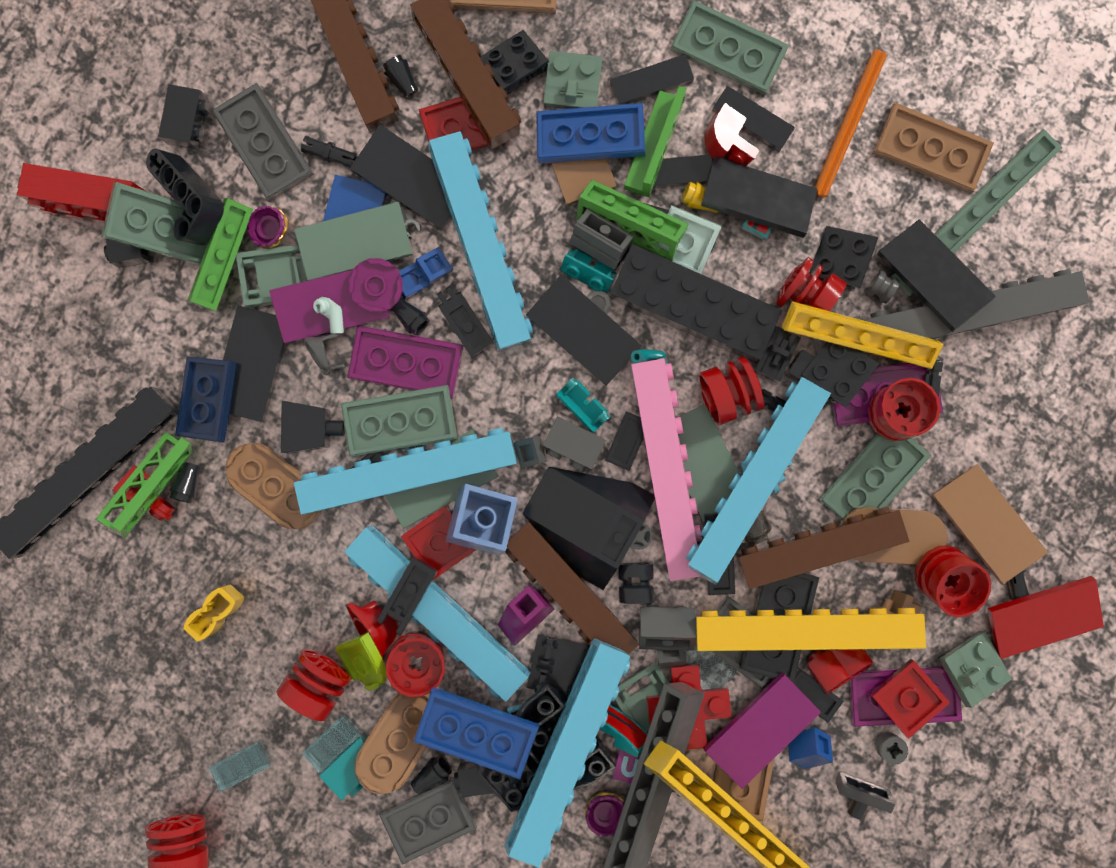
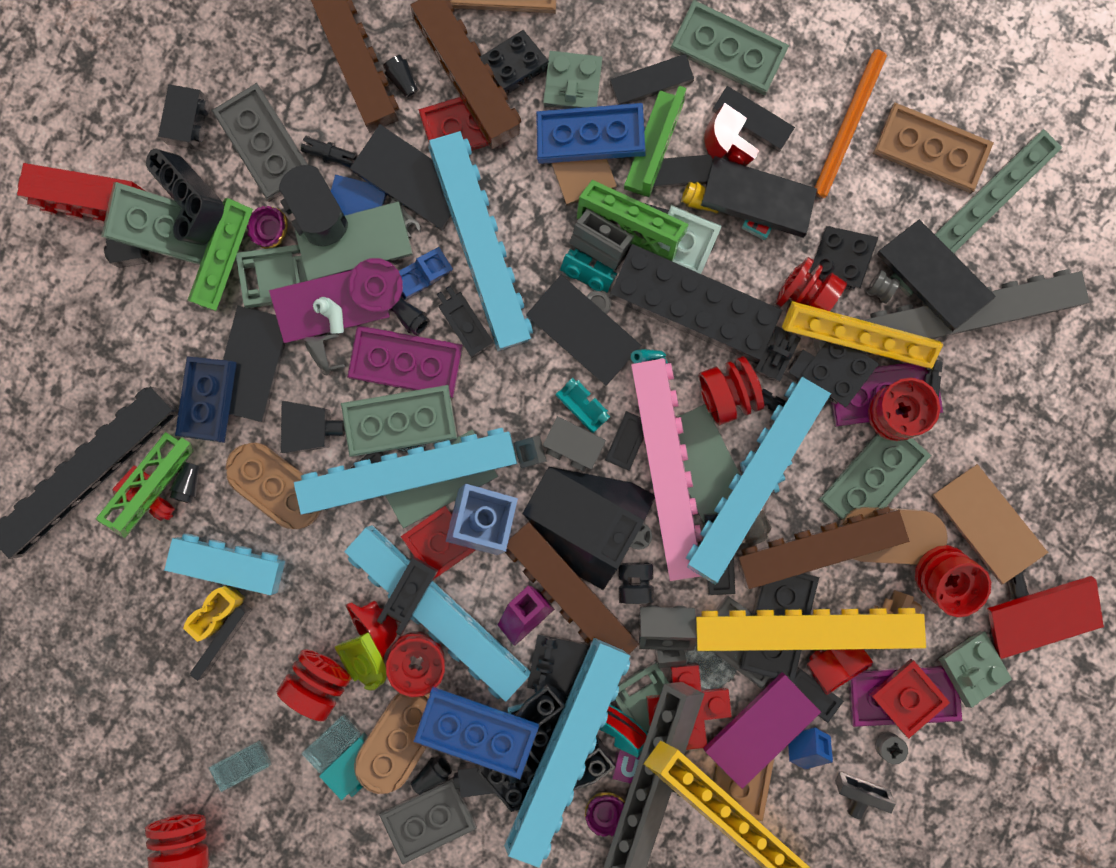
none -> medium azure brick [164,533,285,595]
none -> black tile [190,604,253,681]
none -> black brick [279,165,348,246]

